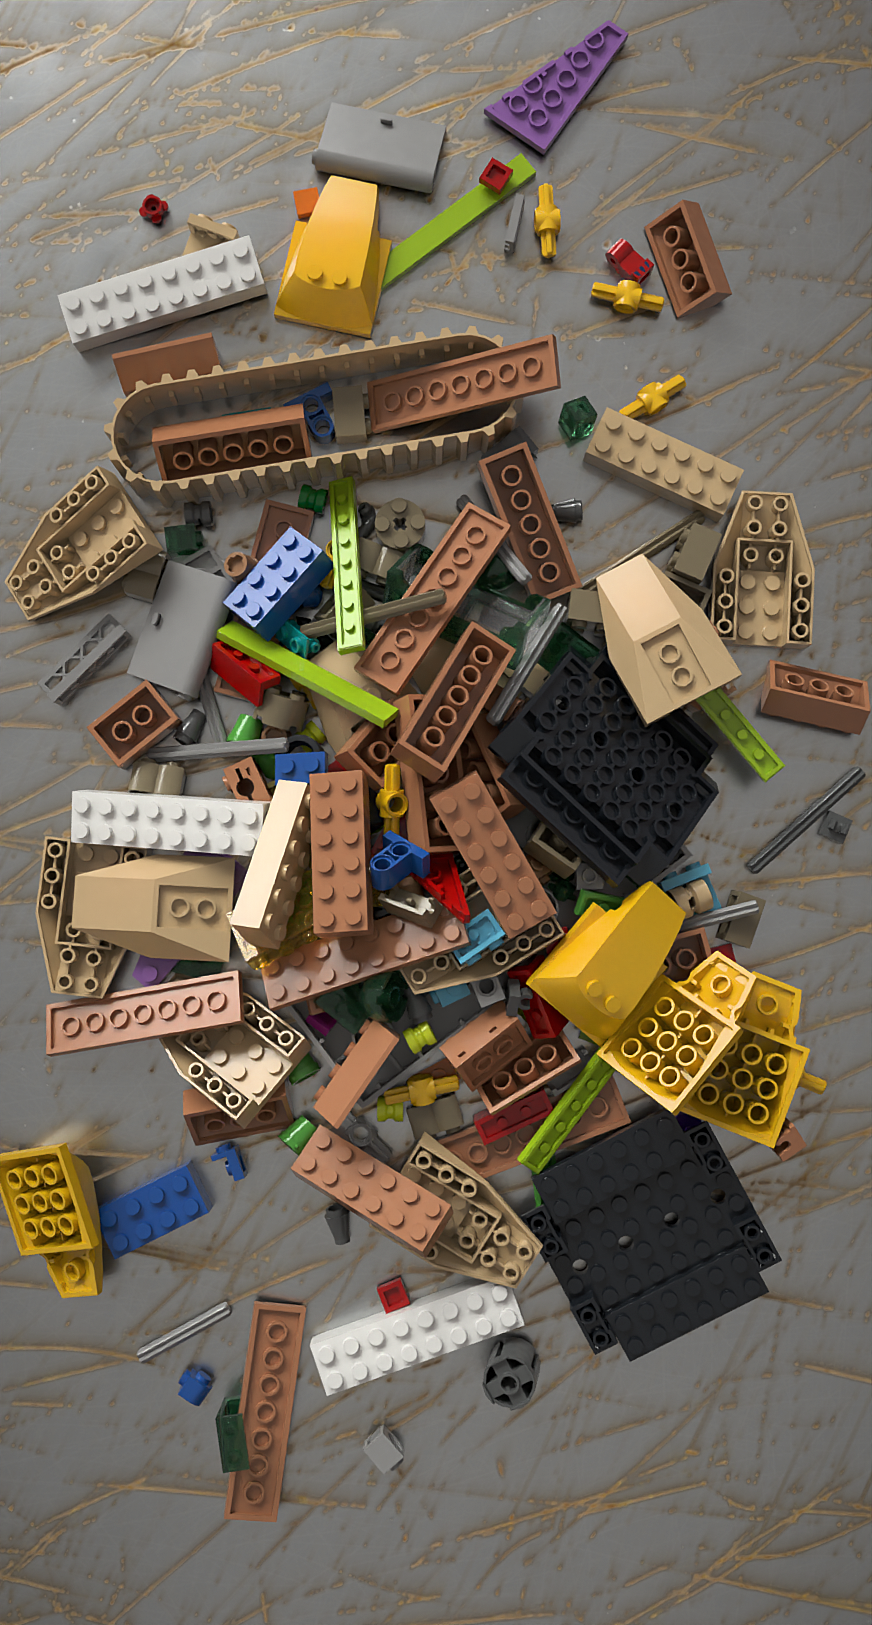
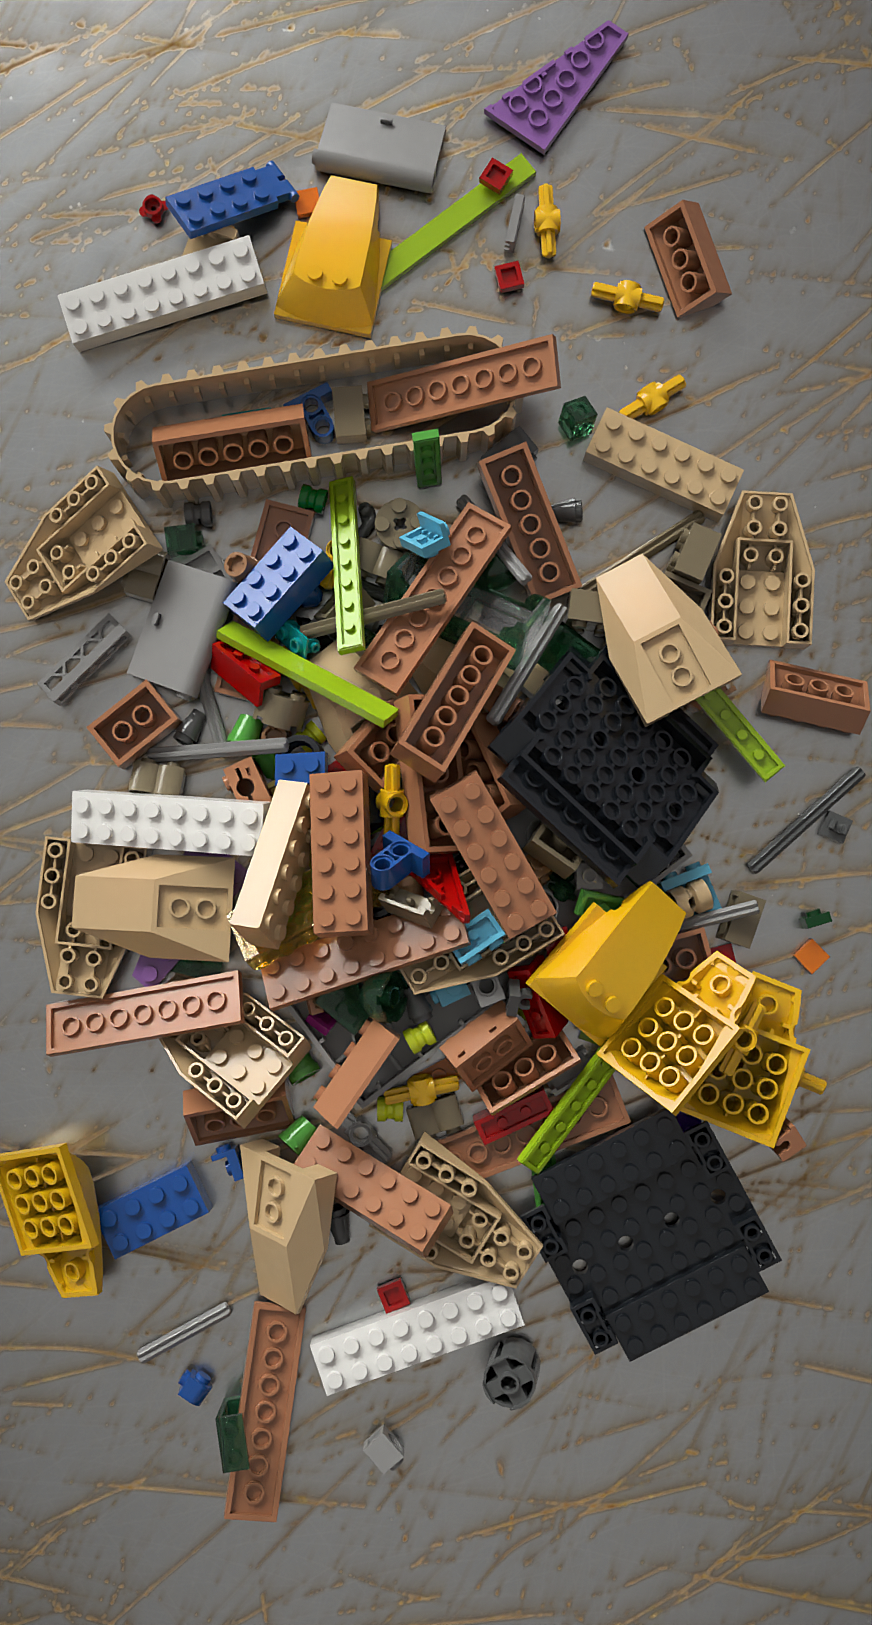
nougat slope [112,332,222,397] -> none
red leg [605,239,654,285] -> none
none -> blue hinge [165,161,300,239]
none -> tan wedge [240,1138,337,1314]
none -> medium azure bracket [399,511,451,558]
none -> bright green tile [412,428,442,488]
none -> red plate [494,260,524,293]
none -> yellow axle [719,1002,766,1076]
none -> orange tile [793,938,830,974]
none -> dark green plate [799,908,832,929]

